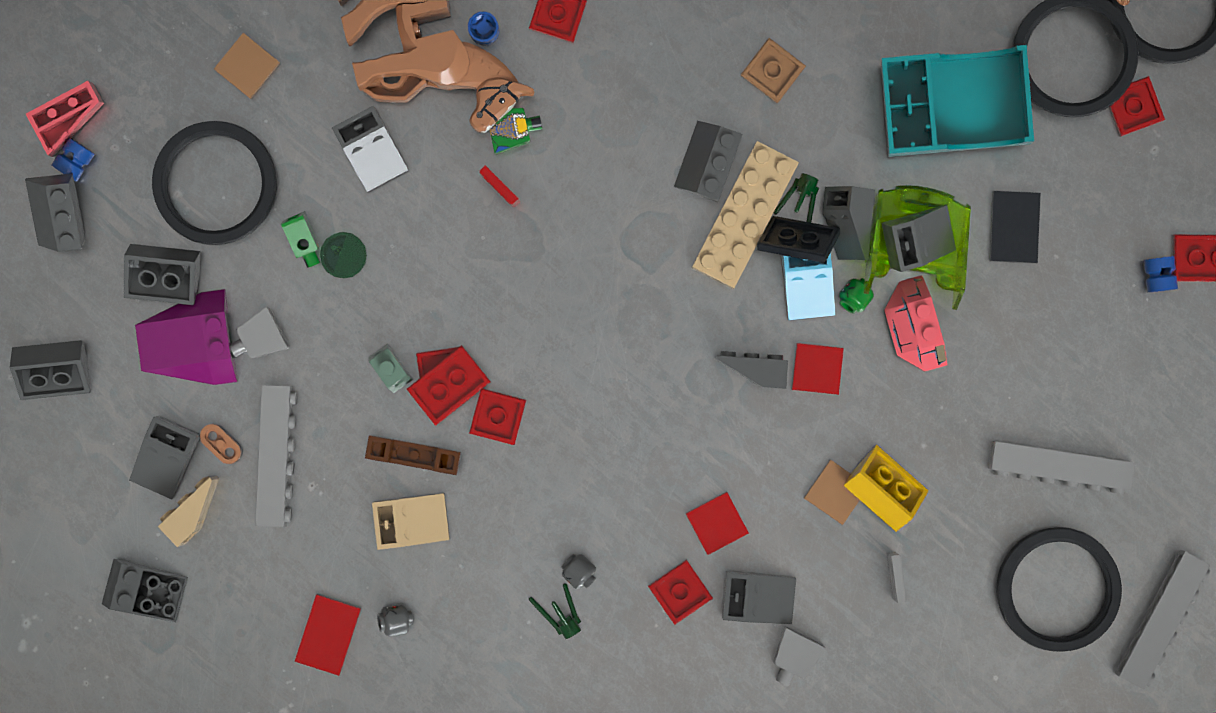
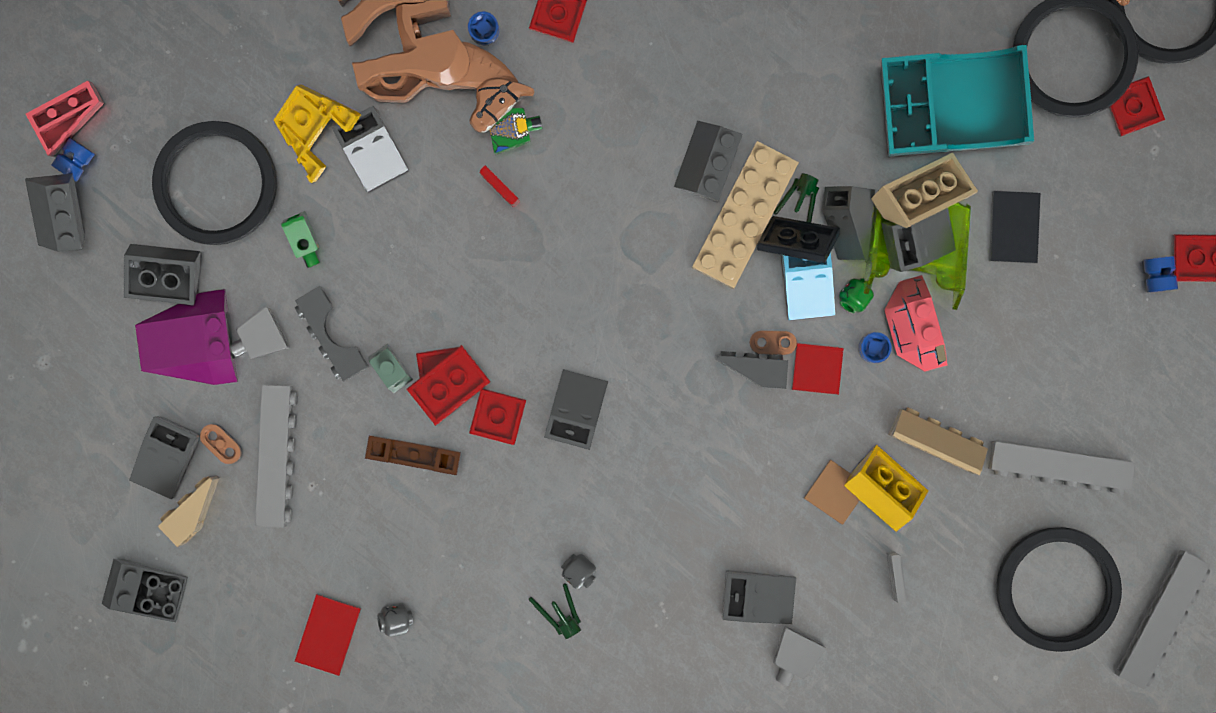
dark grey slope [10,340,91,400] -> none
medium nougat tile [214,33,280,99] -> none
clear green tile [320,232,367,279] -> none
tan slope [372,493,450,550] -> none
red tile [648,559,713,625] -> none
red tile [686,492,749,555] -> none
medium nougat tile [740,38,806,104] -> none
none -> yellow wing [274,84,361,183]
none -> dark grey arch [295,286,369,381]
none -> dark grey slope [544,369,608,450]
none -> nougat plate [749,331,797,355]
none -> blue wheel [858,332,892,363]
none -> tan slope [871,153,978,228]
none -> tan slope [888,407,988,475]

